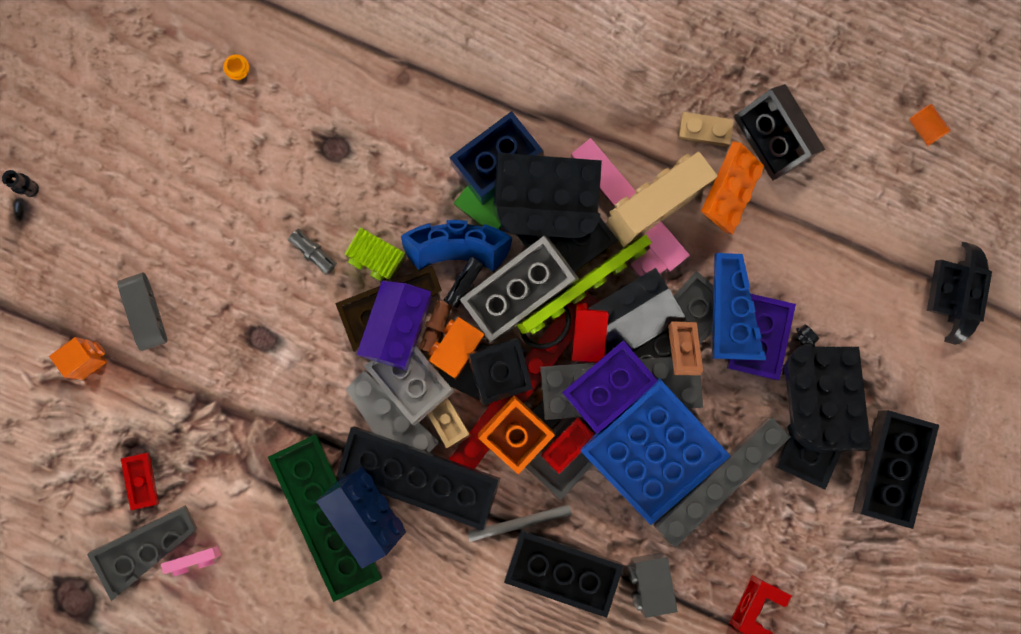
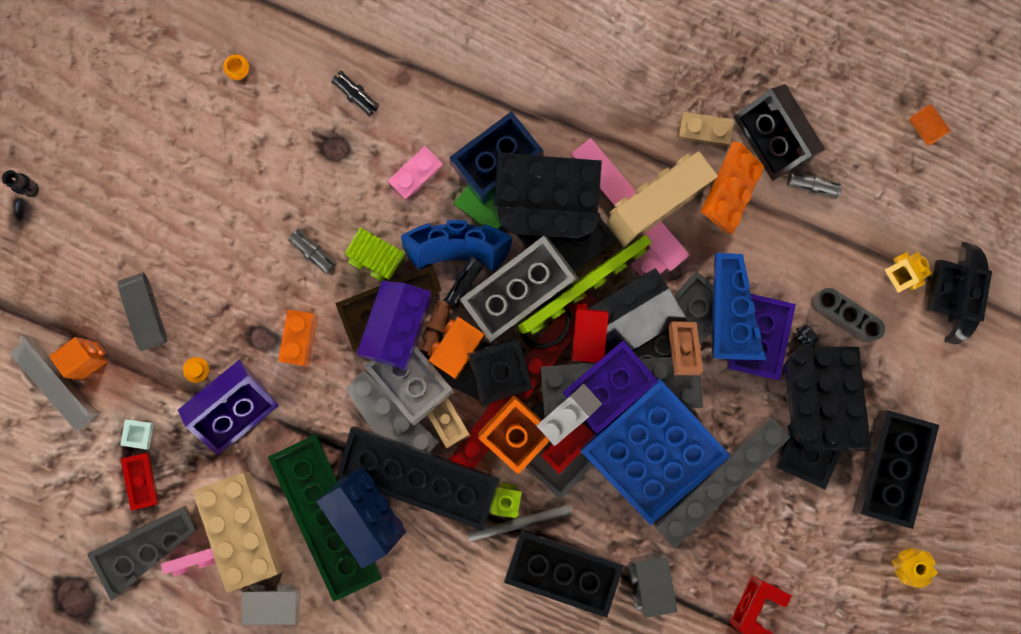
none -> light grey panel [9,335,99,431]
none -> light aqua plate [121,419,154,449]
none -> dark purple slope [178,360,279,455]
none -> light orange plate [183,357,210,383]
none -> tan brick [192,472,283,593]
none -> light grey brick [242,584,300,625]
none -> orange brick [278,309,318,367]
none -> black pin [331,70,379,117]
none -> bright pink plate [388,146,443,201]
none -> lime bracket [491,482,522,518]
none -> light grey brick [537,384,602,446]
none -> flat silver pin [787,171,842,199]
none -> dark grey beam [811,288,885,342]
none -> yellow brick [885,251,932,292]
none -> yellow brick [891,547,938,588]

